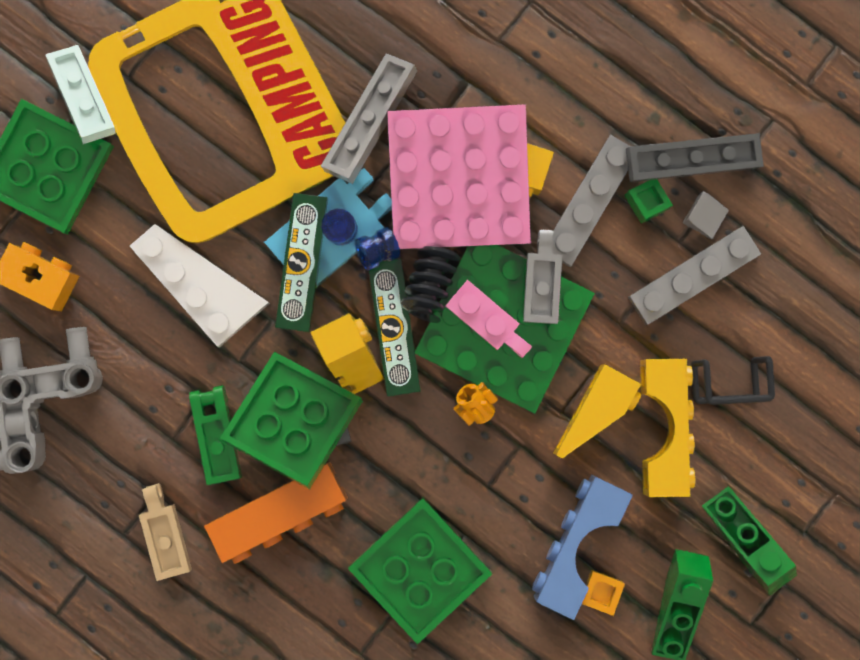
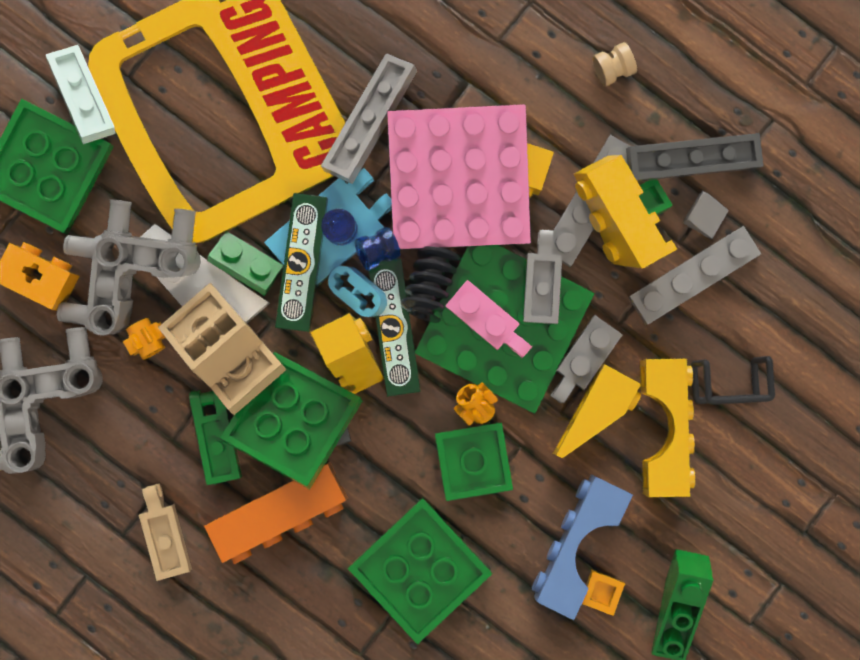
green slope [702,486,797,596] -> none
none -> light grey pin [57,200,201,336]
none -> light orange gear [123,318,166,360]
none -> tan bracket [158,283,287,415]
none -> plate [207,231,284,296]
none -> medium azure beam [328,266,387,317]
none -> green plate [435,422,513,501]
none -> light grey plate [550,315,623,403]
none -> yellow wedge [574,155,677,269]
none -> tan wheel [592,42,637,87]

